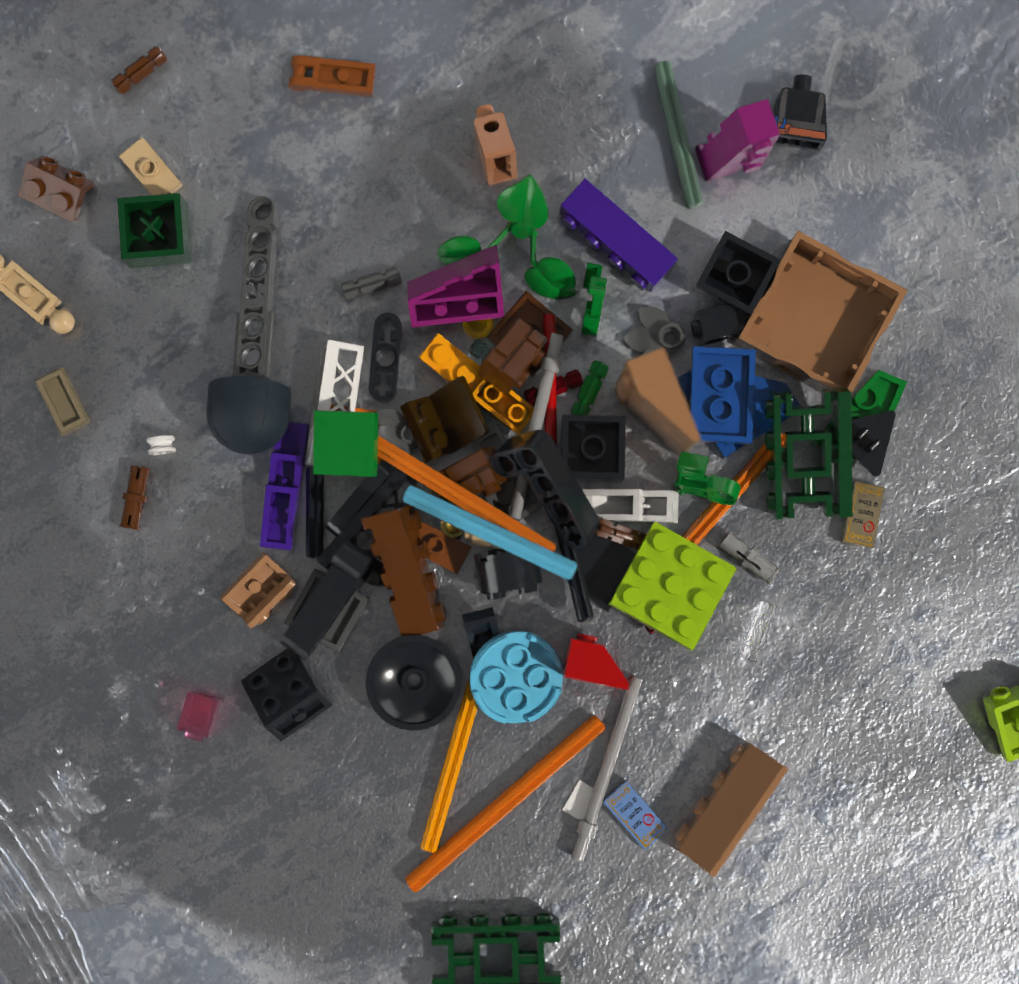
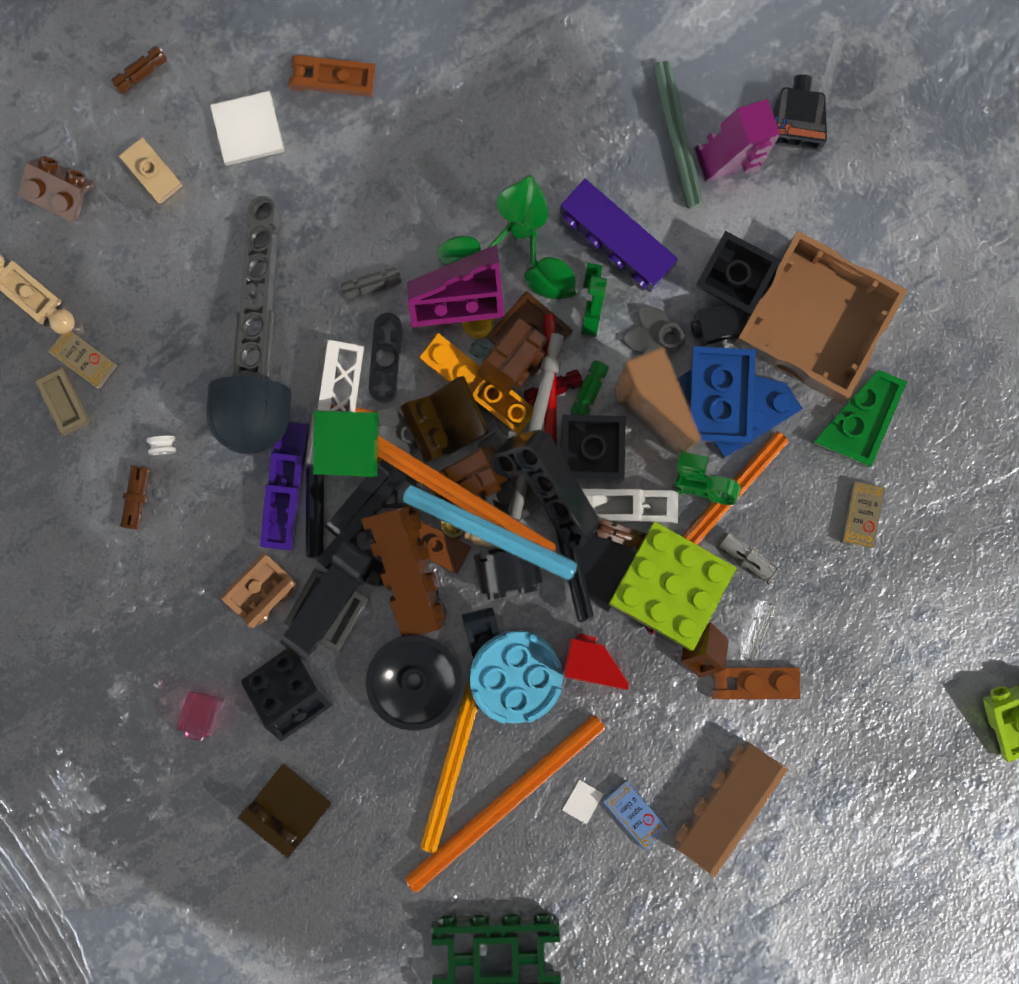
dark green brick [117,193,192,268] -> none
nougat torso [473,105,518,186] -> none
light grey bar [571,676,642,862] -> none
dark green fence [764,387,853,520] -> none
black piece [829,410,896,477] -> none
none -> dark tan tile [48,330,118,390]
none -> white tile [210,91,285,166]
none -> dark brown bracket [238,764,332,859]
none -> reddish brown panel [681,622,729,678]
none -> dark orange plate [712,667,800,700]

